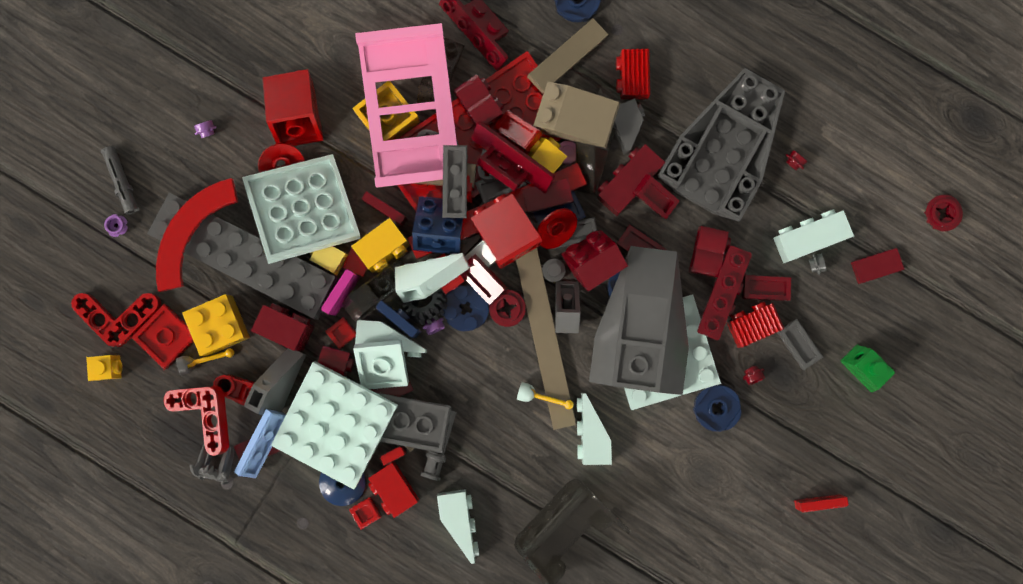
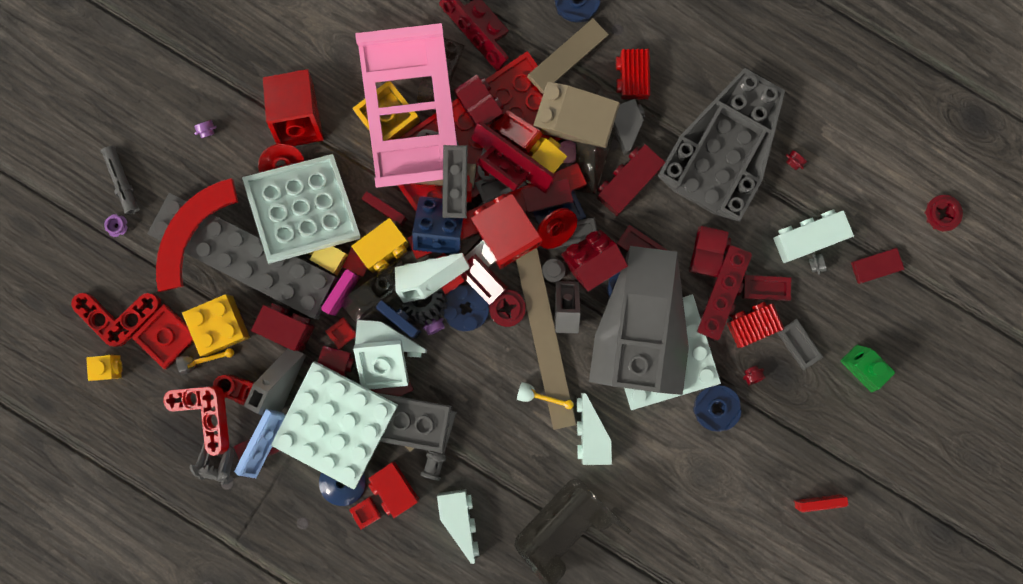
red tile [380,446,407,465] -> none
dark red tile [633,174,679,219] -> none

